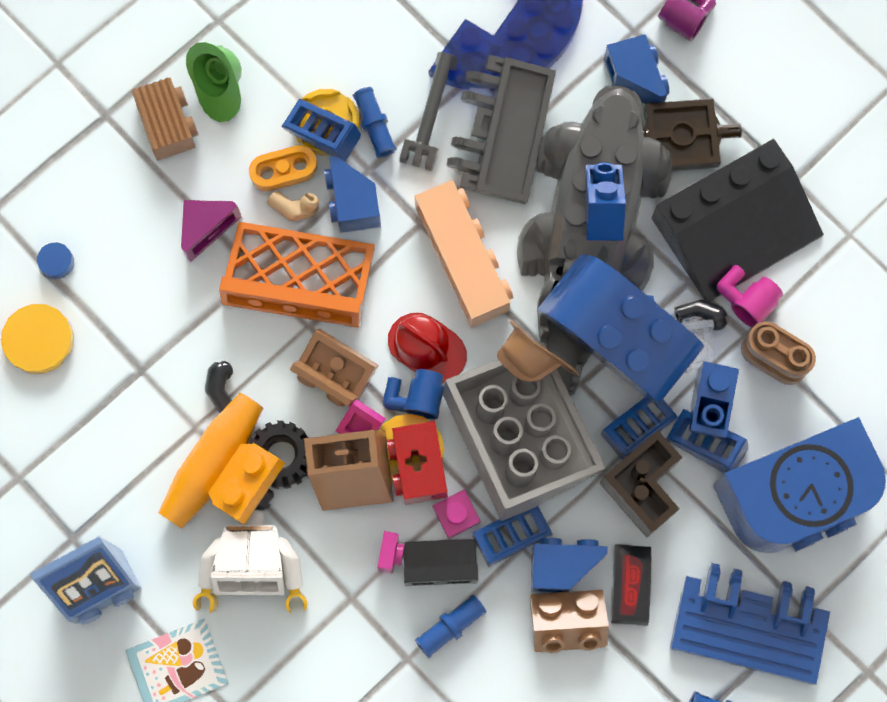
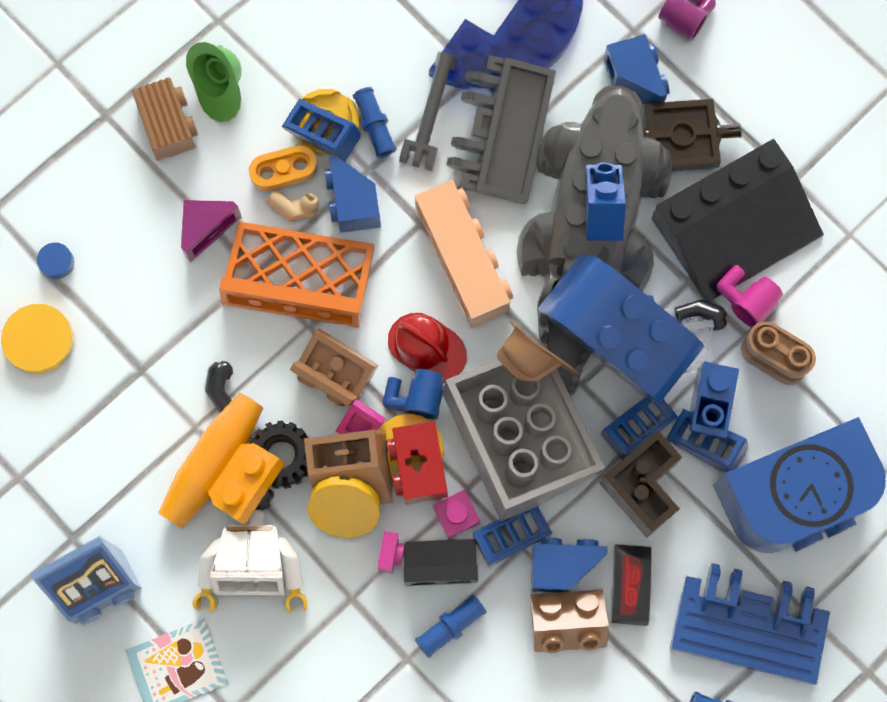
none -> yellow tile [307,476,381,538]

